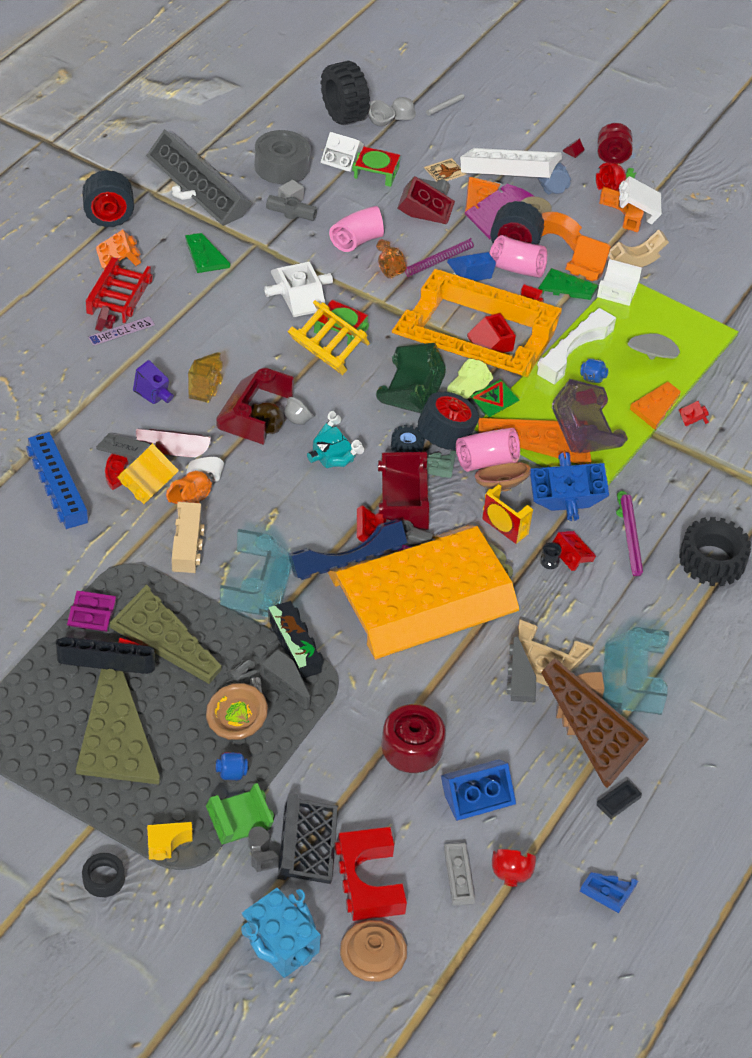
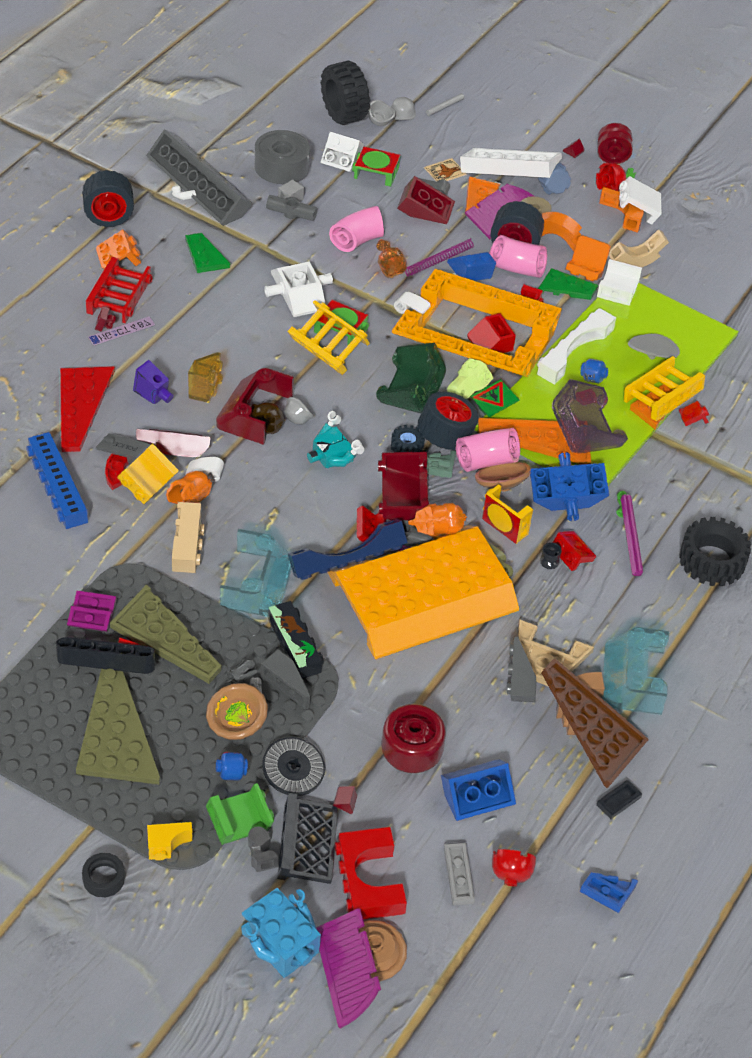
none -> red wing [60,366,115,452]
none -> piece [262,737,325,796]
none -> magenta piece [316,909,381,1028]
none -> dark red slope [333,786,357,815]
none -> white panel [394,292,431,315]
none -> orange helmet [408,503,467,537]
none -> yellow fence [624,356,705,421]

